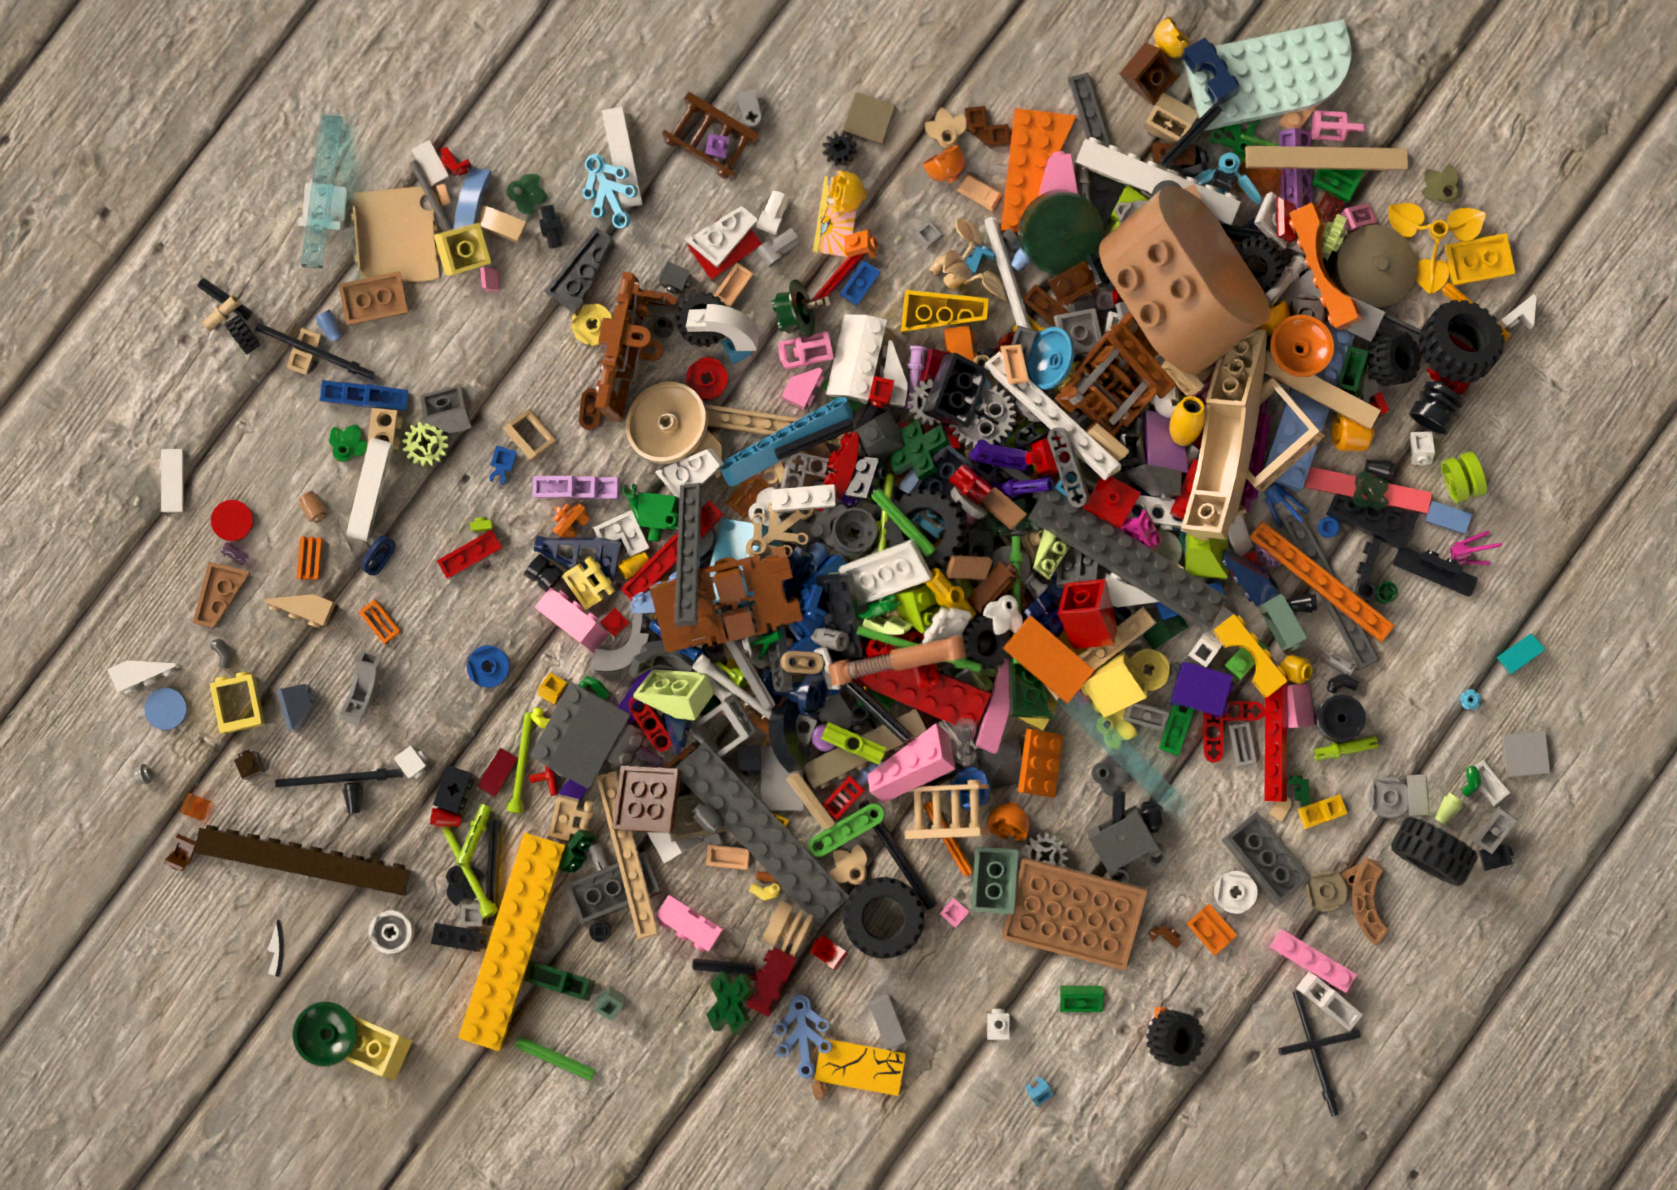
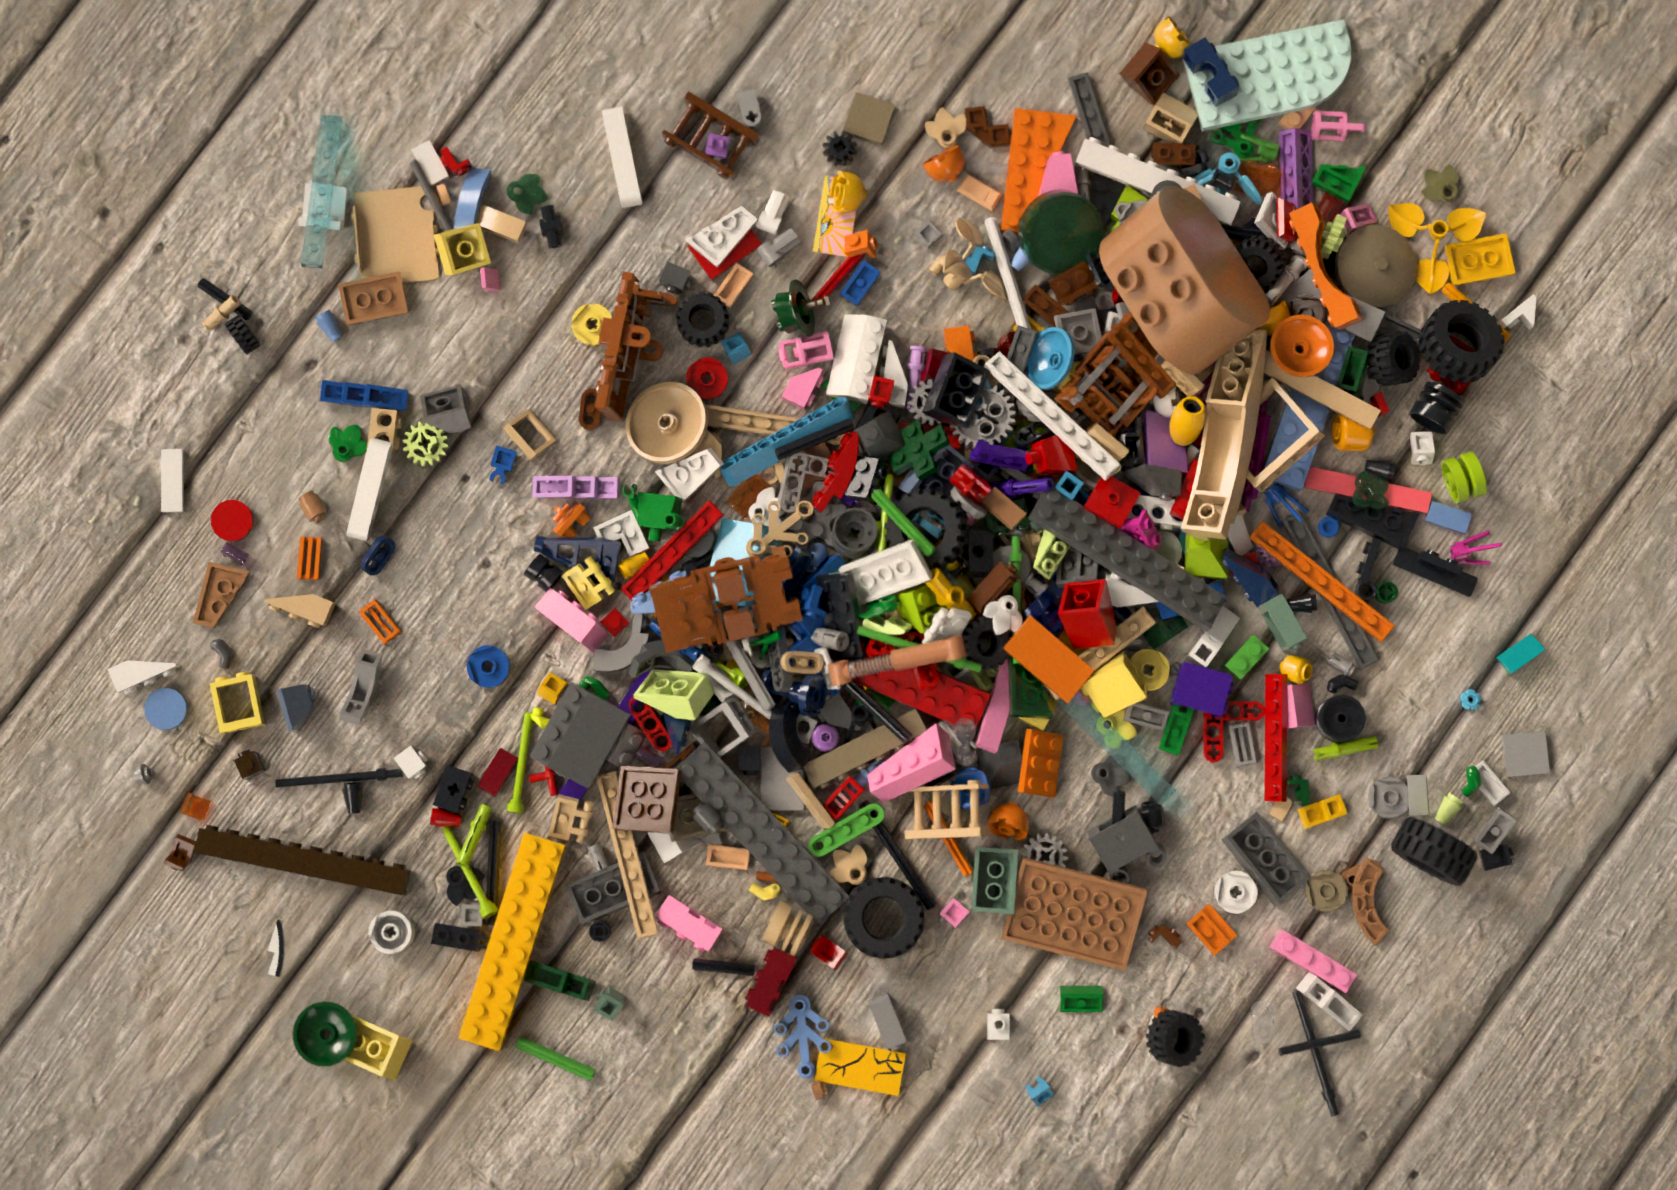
black bar [255,322,375,380] -> none
tan slope [286,328,323,375] -> none
red plate [437,529,503,579] -> none
lime plate [470,517,494,533] -> none
black wing [544,227,614,316] -> none
dark green slope [559,829,597,873] -> none
medium azure plant [582,154,638,228] -> none
black cone [653,317,674,338] -> none
dark grey tile [674,483,702,627] -> none
white arch [686,304,760,351] -> none
dark green plate [706,970,755,1035] -> none
white plate [772,485,837,512] -> none
lime piece [821,722,887,765] -> none
yellow wedge [901,290,989,333] -> none
medium nougat tile [946,556,992,579] -> none
light nougat tile [1000,344,1029,384] -> none
dark grey beam [1048,427,1089,507] -> none
black axle [1159,103,1222,168] -> none
yellow arch [1211,614,1287,698] -> none
tan tile [1245,146,1408,171] -> none

